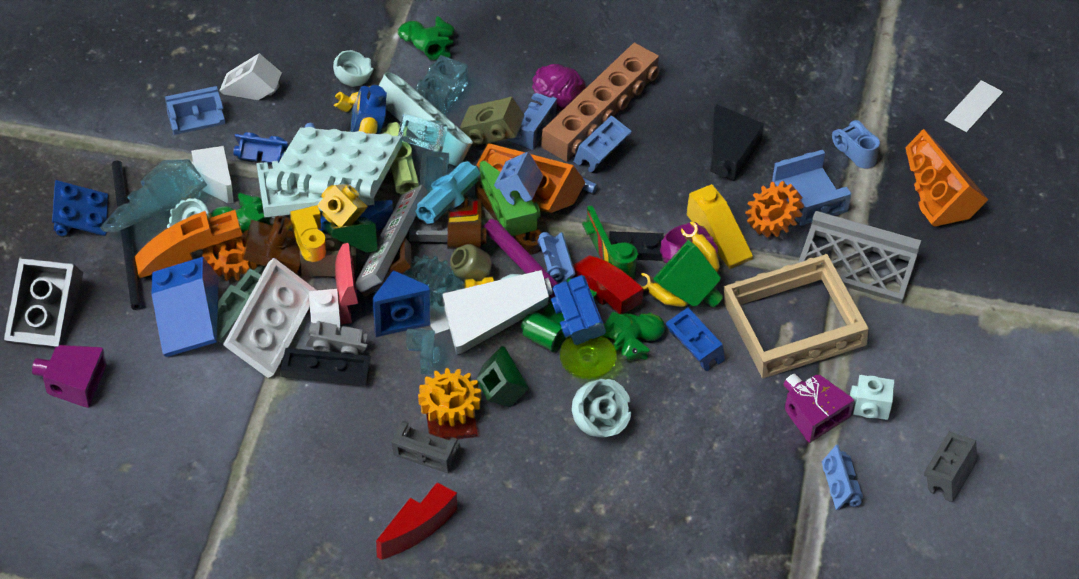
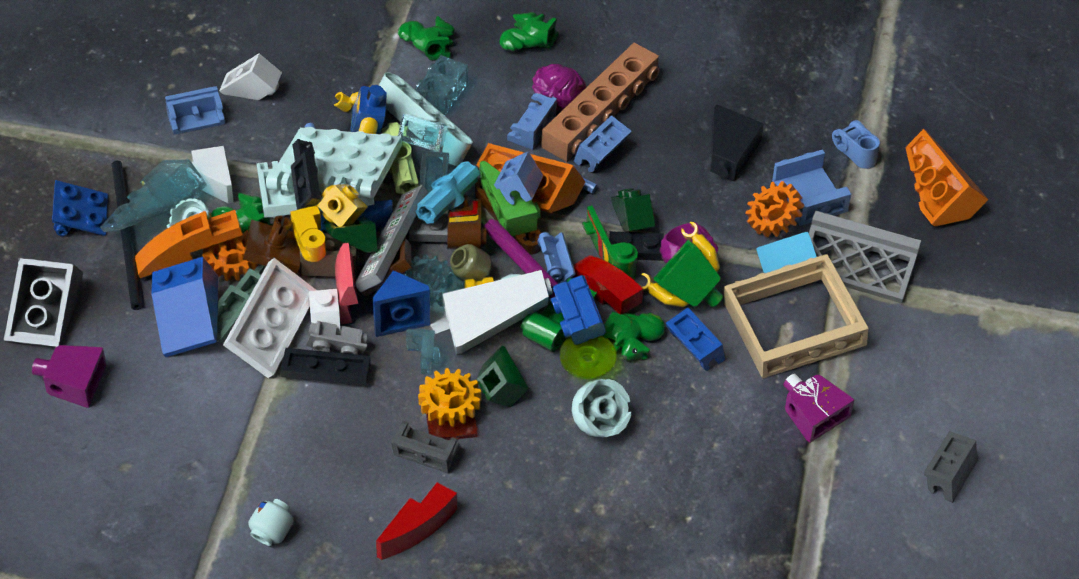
blue hinge [233,132,289,164] -> none
light aqua hair [333,50,374,87] -> none
olive brick [460,97,525,146] -> none
yellow slope [687,184,753,269] -> none
medium blue hinge [822,445,863,510] -> none
light aqua brick [850,375,894,420] -> none
white sticker [945,80,1003,132] -> none
none -> light aqua head [248,499,294,546]
none -> black hinge [291,139,321,210]
none -> green animal [499,12,559,51]
none -> dark green slope [611,188,655,231]
none -> medium azure slope [756,232,817,273]

